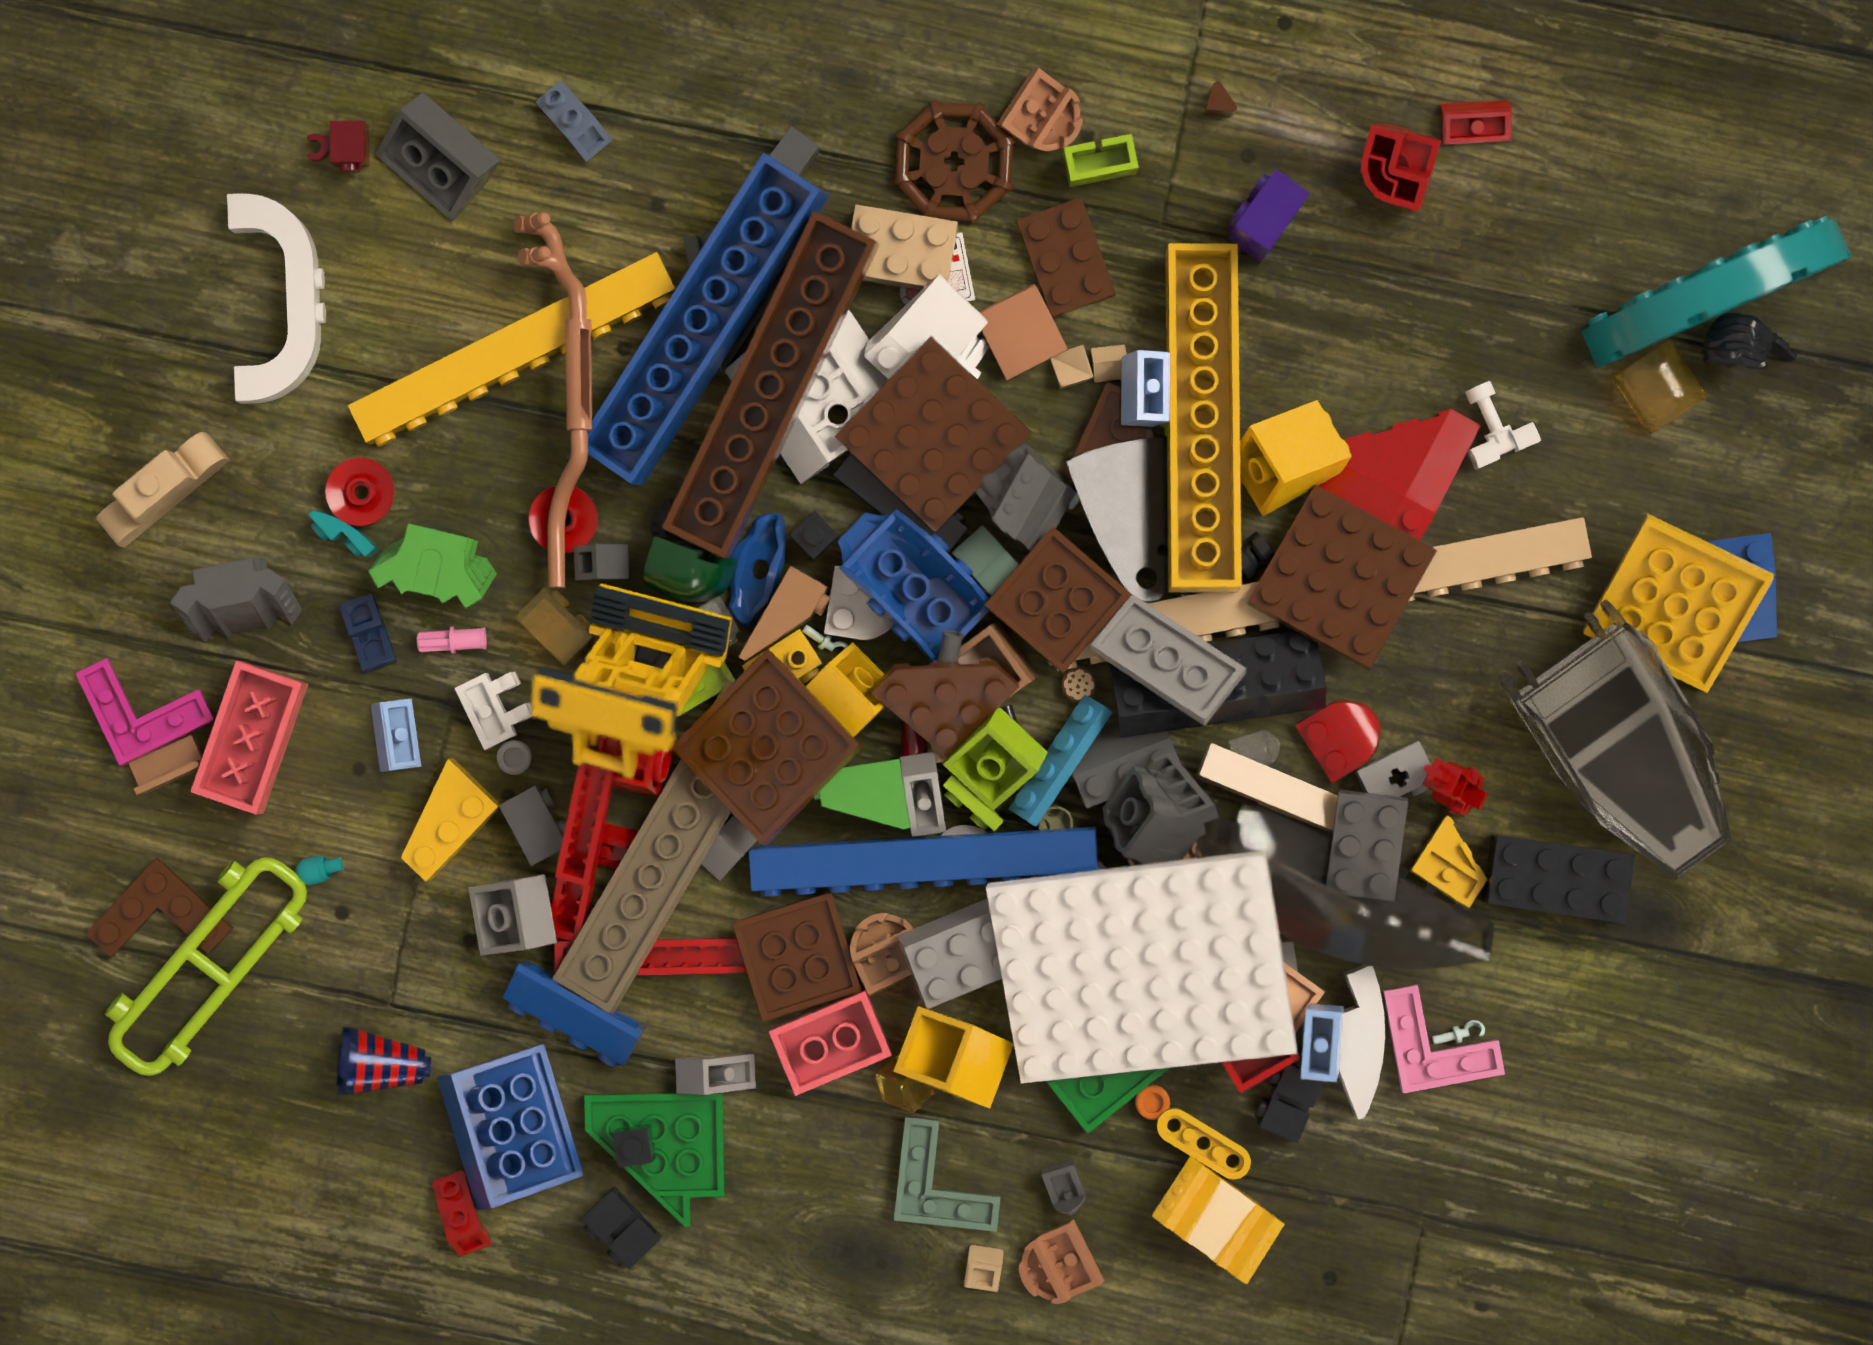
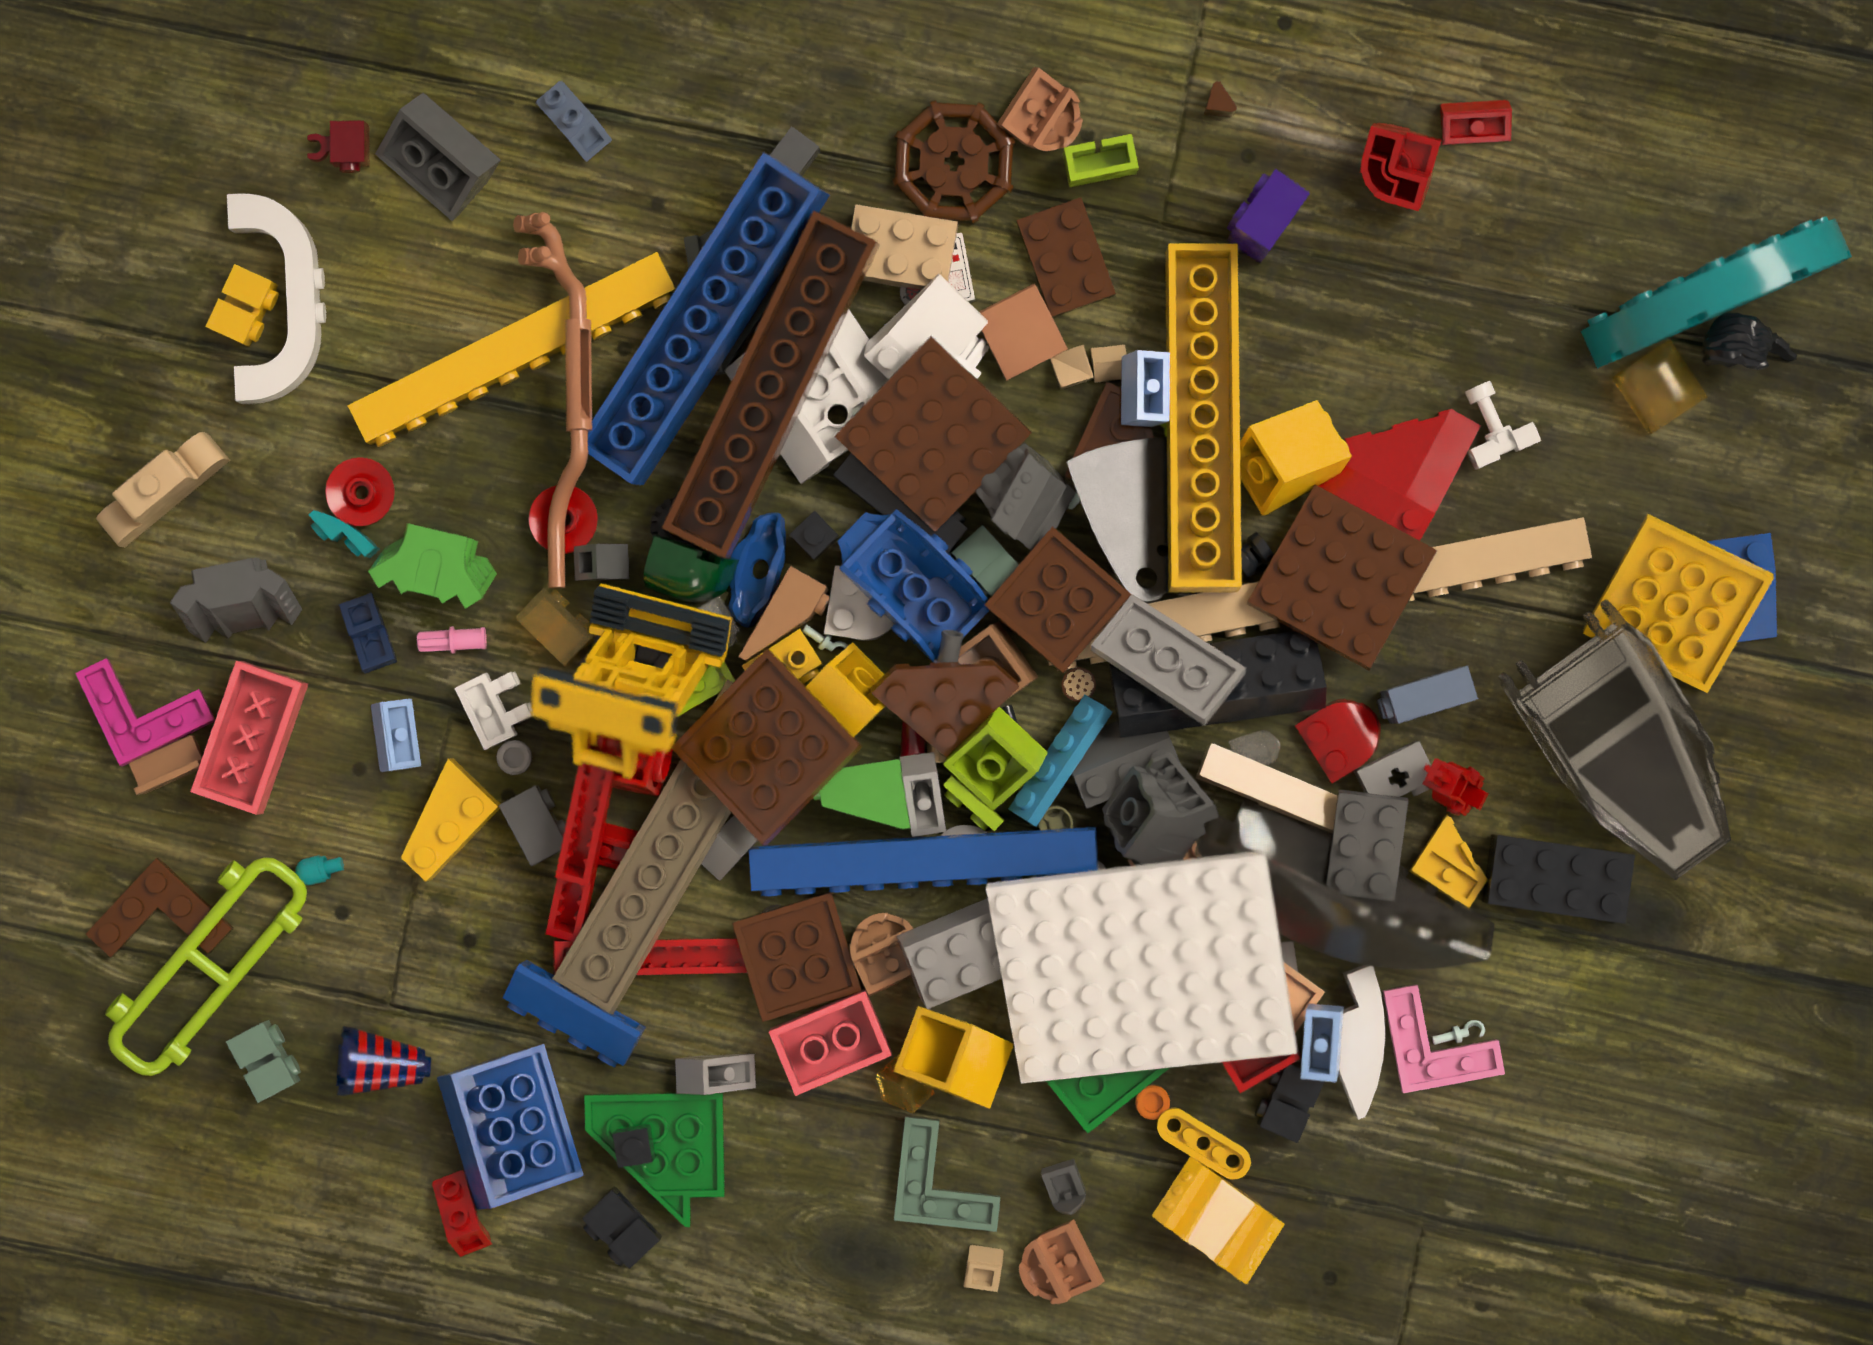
light grey brick [468,874,557,956] -> none
none -> yellow piece [205,264,279,347]
none -> sand green piece [226,1020,301,1103]
none -> sand blue brick [1377,666,1478,724]

